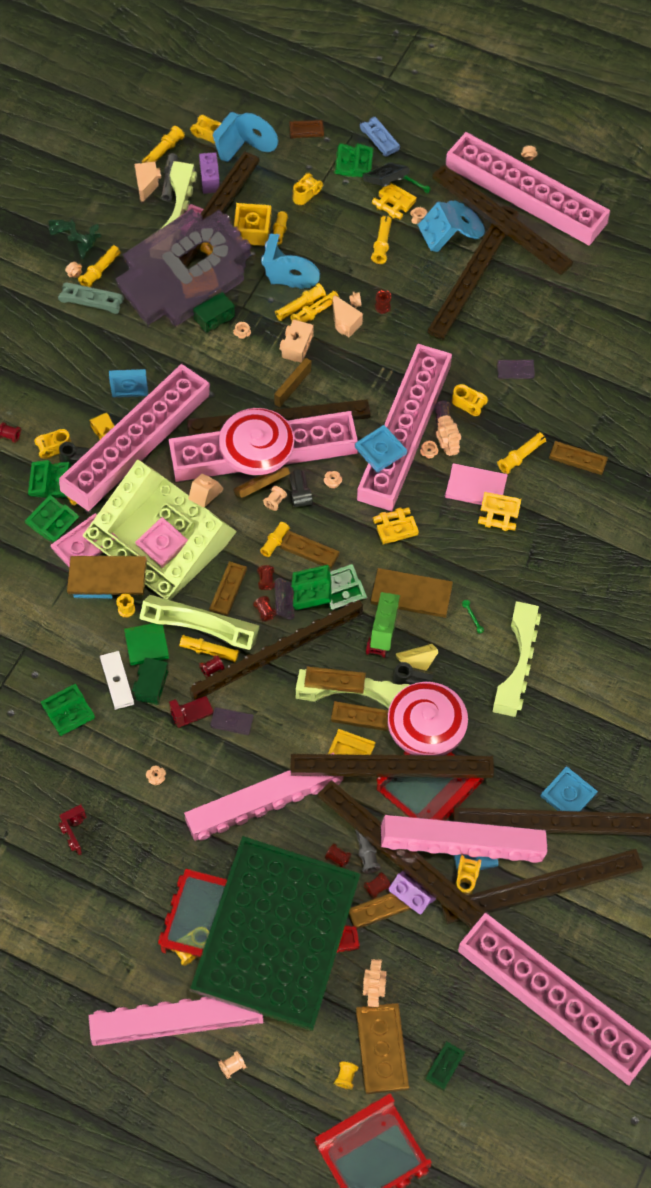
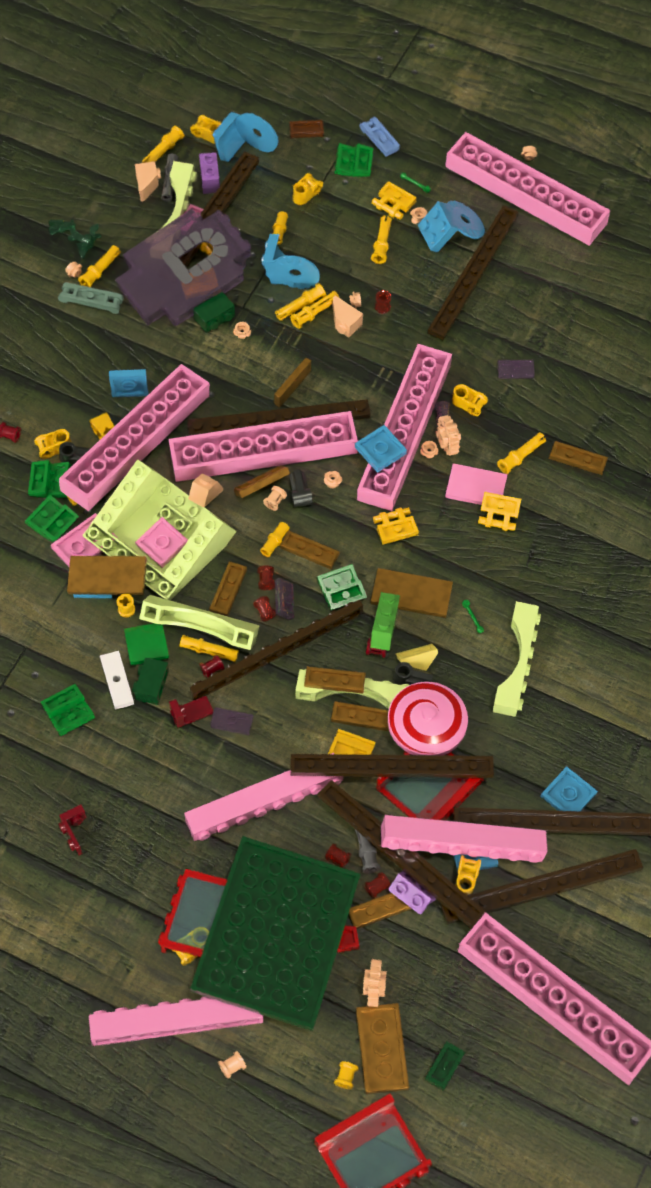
light nougat plate [146,766,166,785] -> none
bright pink dish [219,408,294,475] -> none
yellow brick [233,203,272,246] -> none
light nougat brick [280,320,313,363] -> none
green slope [291,565,332,610] -> none
pearl dark grey plate [363,162,410,187] -> none
dark brown plate [433,164,573,275] -> none

